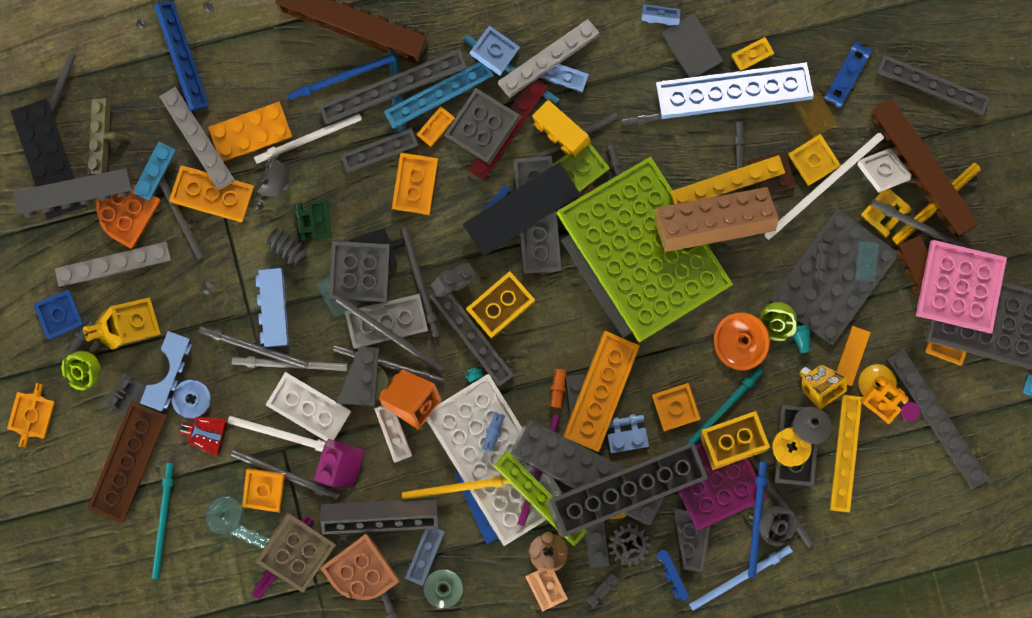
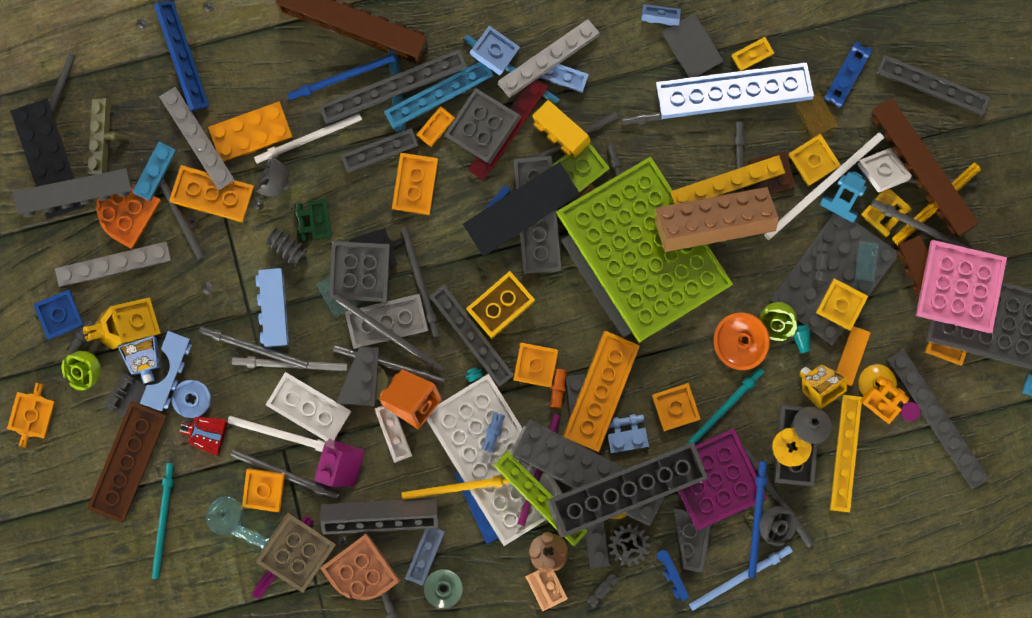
dark grey brick [431,263,476,297] -> none
yellow brick [699,411,770,470] -> none
none -> torso [118,336,160,384]
none -> light orange plate [513,343,558,388]
none -> yellow plate [816,278,868,331]
none -> dark azure tile [820,172,867,223]

